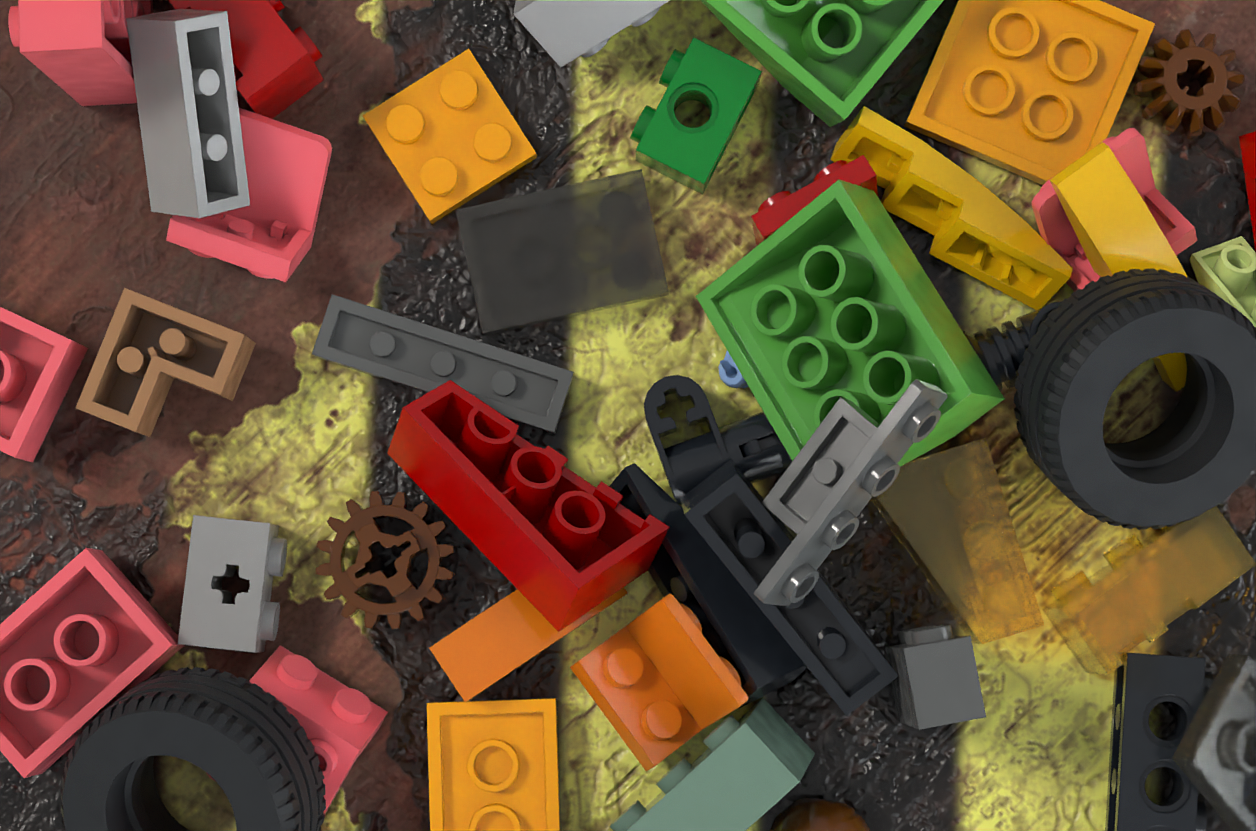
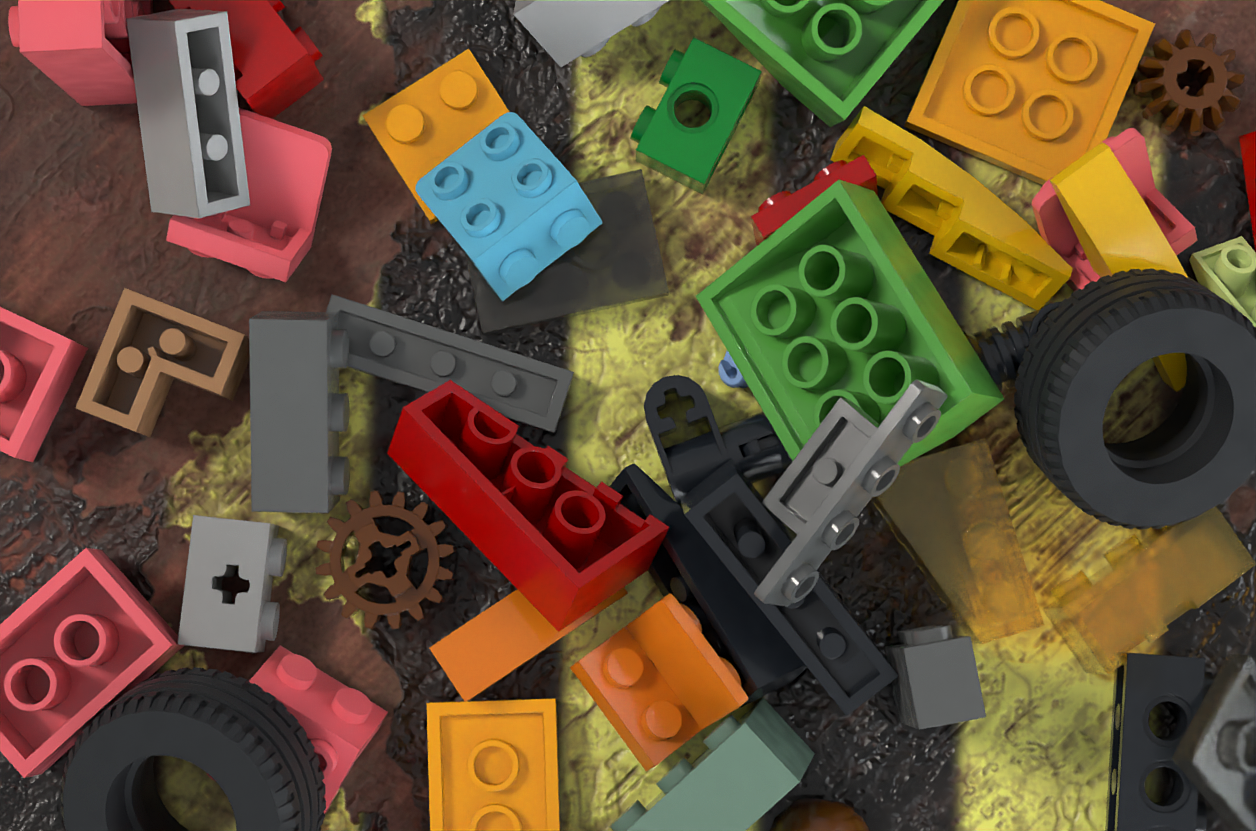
none -> dark grey brick [249,311,350,513]
none -> medium azure bracket [415,112,603,301]

